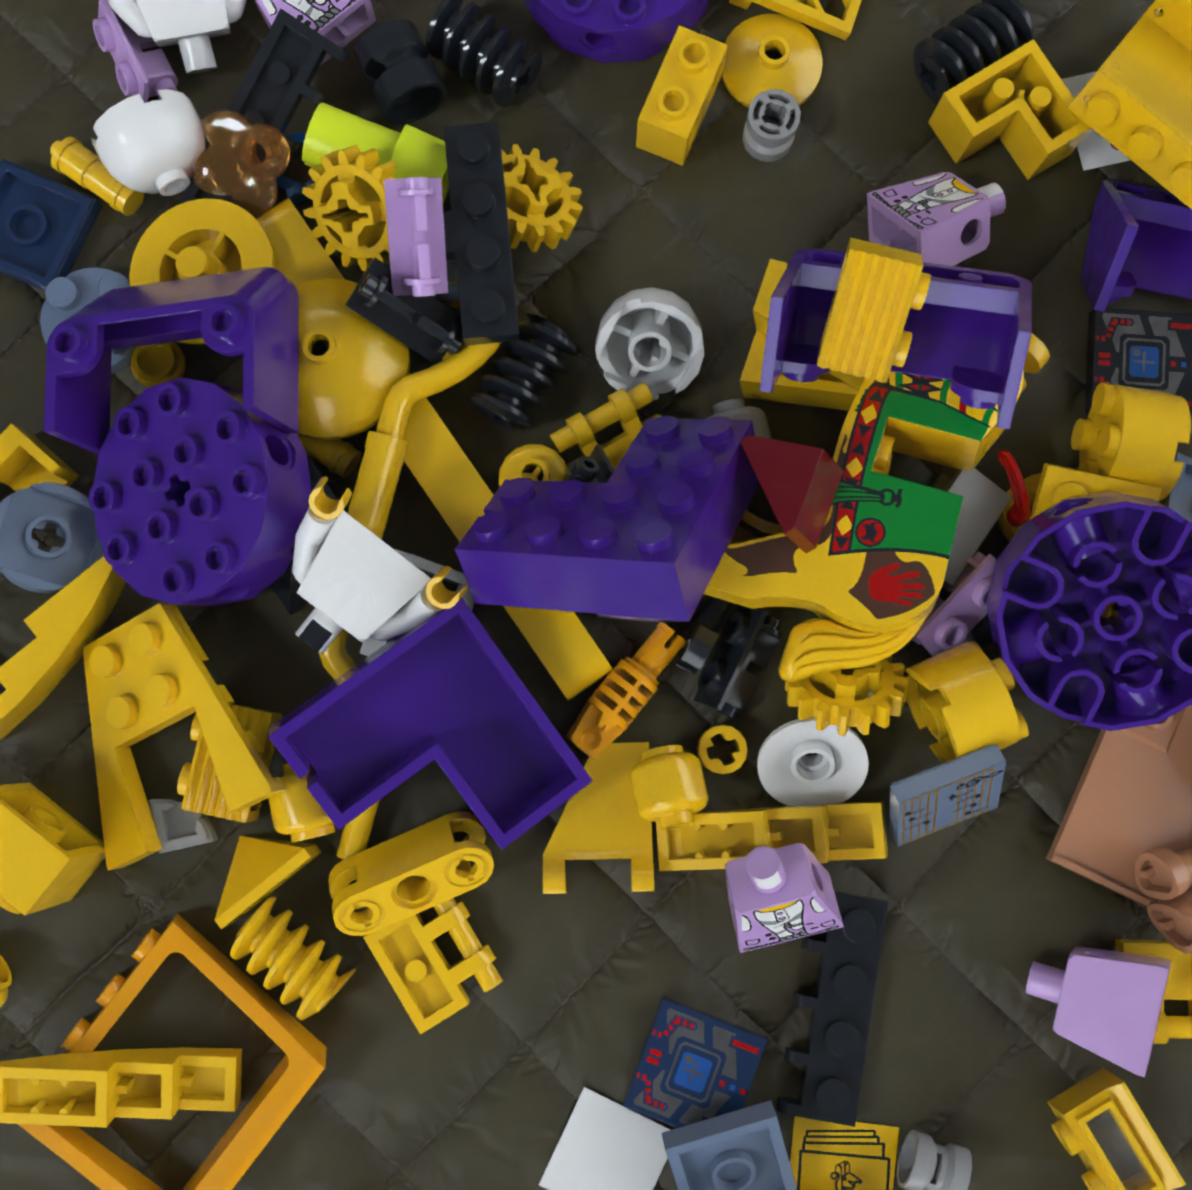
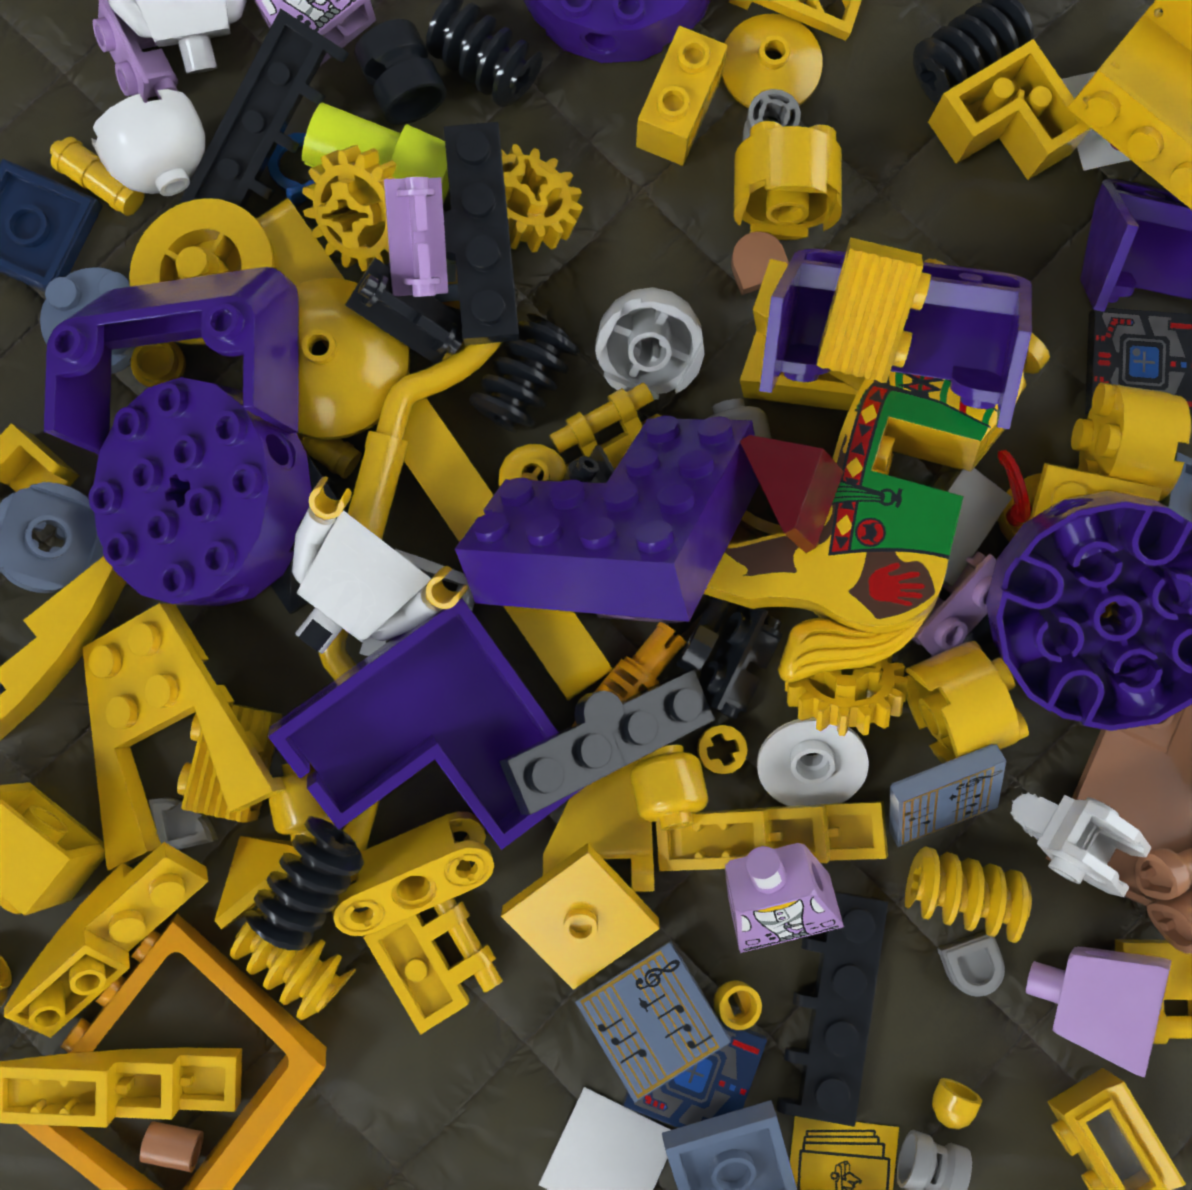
clear orange plate [193,110,290,219] -> none
lavender torso [867,172,1006,266] -> none
none -> yellow slope [4,842,209,1038]
none -> nougat hinge [140,1121,204,1173]
none -> black piece [244,816,364,950]
none -> hinge [499,669,715,815]
none -> yellow plate [501,843,660,990]
none -> sand blue tile [575,940,731,1103]
none -> yellow hinge [713,980,762,1030]
none -> nougat tile [731,232,789,295]
none -> yellow brick [734,121,842,240]
none -> yellow piece [905,846,1032,943]
none -> yellow hinge [932,1078,982,1130]
none -> light grey tile [937,931,1005,997]
none -> white hinge [1010,792,1151,897]

